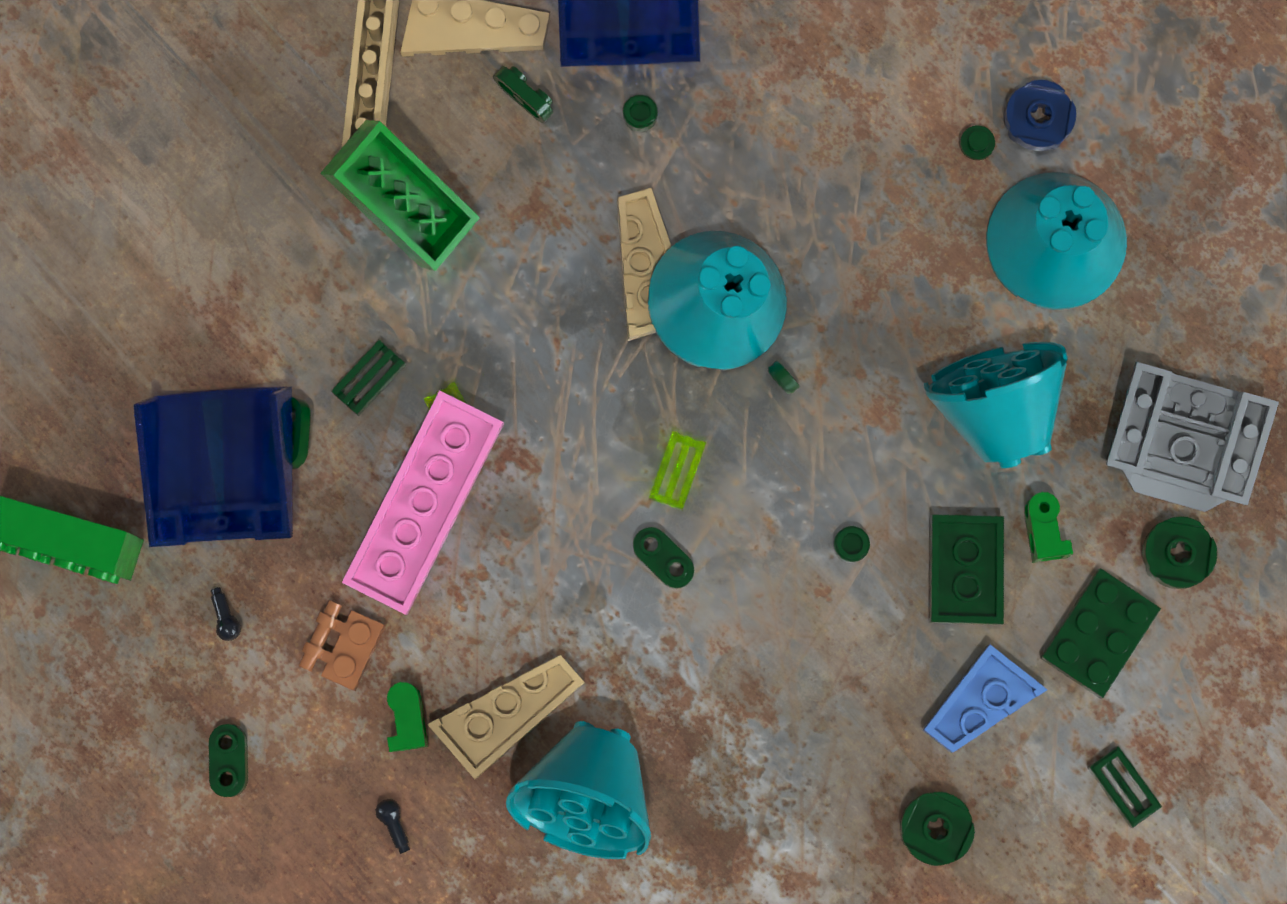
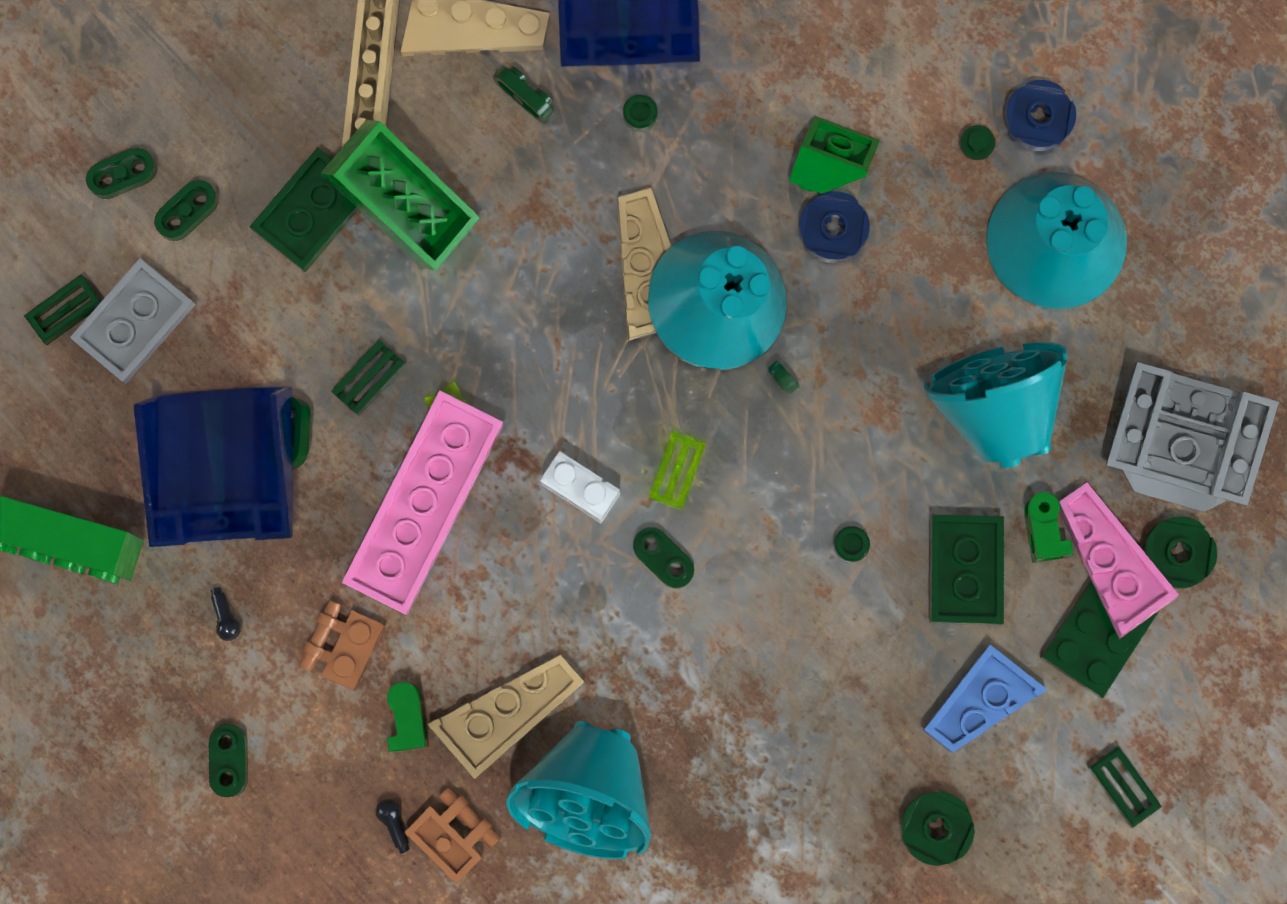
none -> dark green tile [24,274,102,345]
none -> light grey plate [70,258,196,384]
none -> dark green plate [86,148,157,199]
none -> dark green plate [154,180,218,241]
none -> dark green plate [249,147,359,272]
none -> nougat plate [404,787,501,884]
none -> white brick [540,451,620,524]
none -> green slope [789,116,880,194]
none -> dark blue plate [799,191,870,263]
none -> bright pink wing [1059,483,1179,639]

